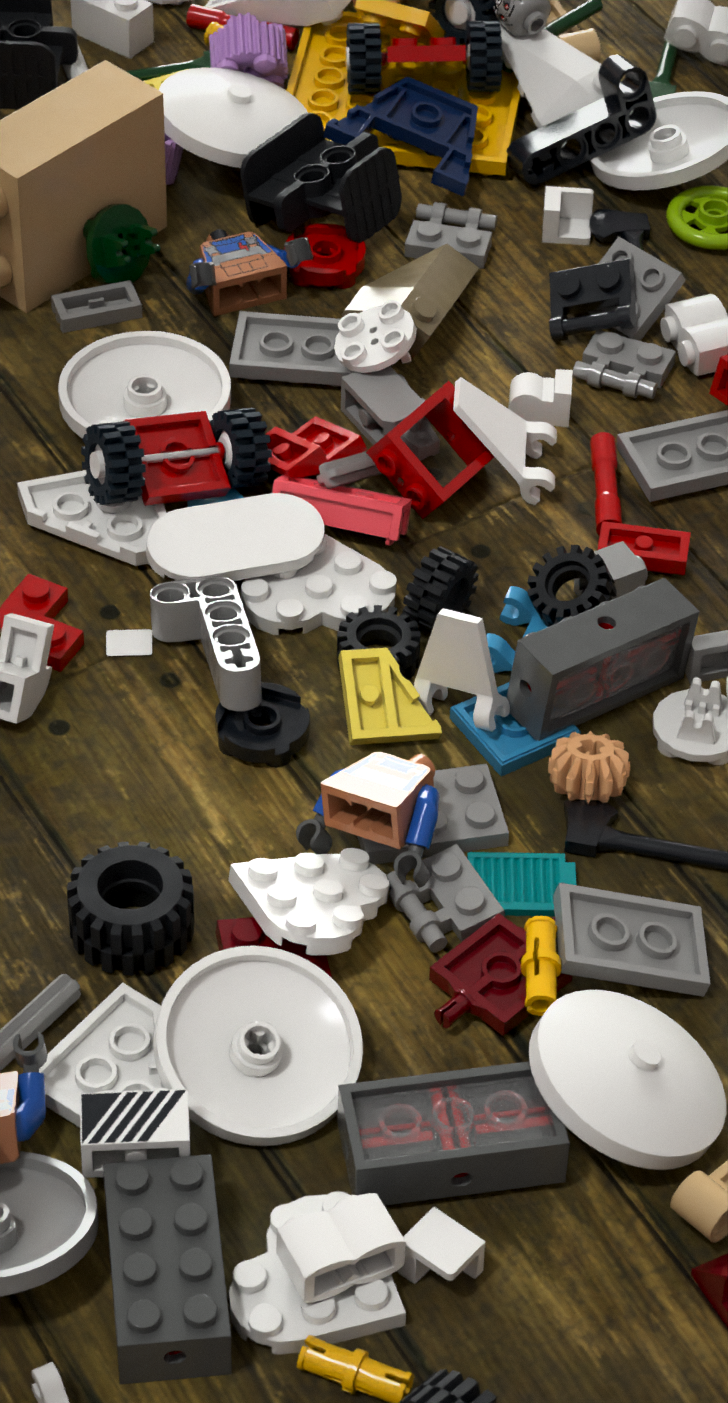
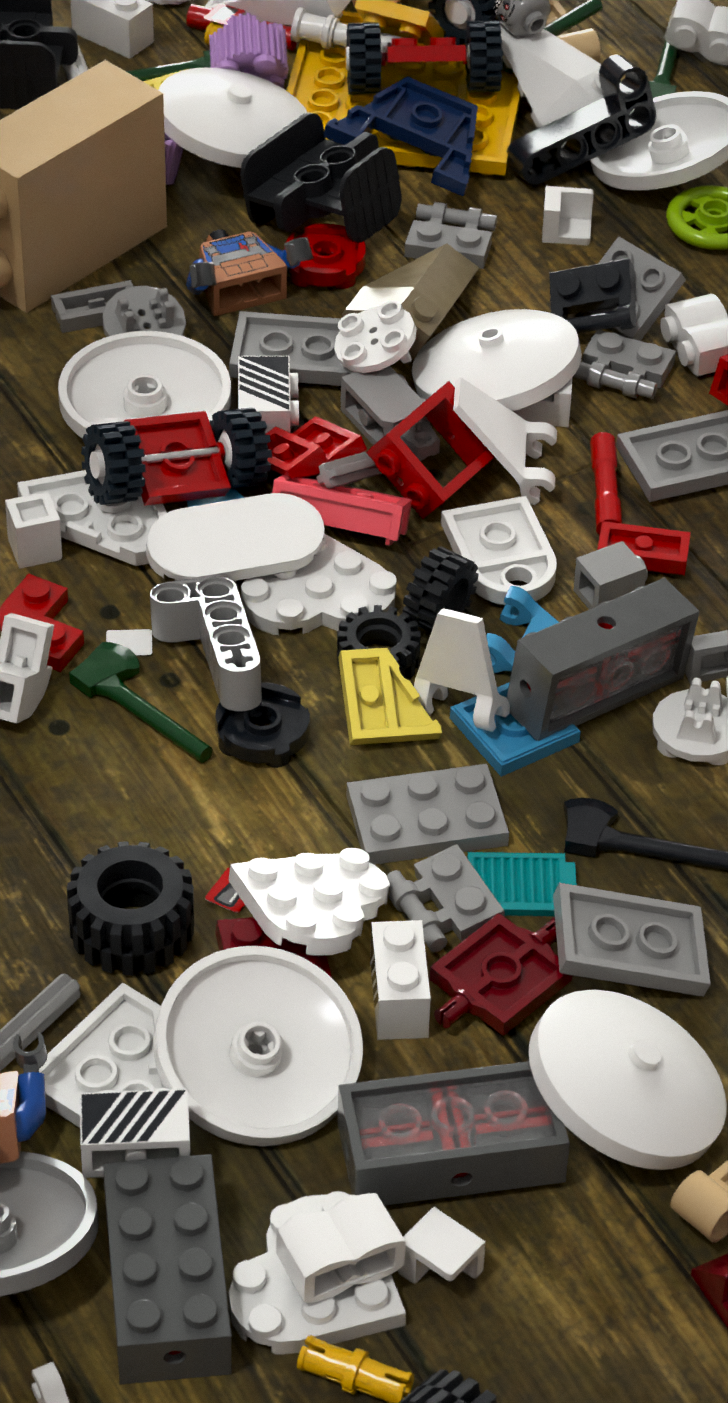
dark green plate [83,204,161,284] -> none
torso [296,752,440,887] -> none
yellow pin [521,916,562,1016] -> none
black tyre [527,544,617,627] -> none
light nougat gear [548,730,630,804] -> none
black piece [589,209,651,251] -> none
none -> white panel [5,491,62,569]
none -> dark green piece [69,642,213,763]
none -> light grey plate [102,286,186,337]
none -> sticker [204,4,245,25]
none -> sticker [205,867,245,913]
none -> brick [238,356,299,434]
none -> white pin [291,7,406,52]
none -> white brick [370,920,431,1040]
none -> white dish [412,309,582,411]
none -> white plate [441,496,557,605]

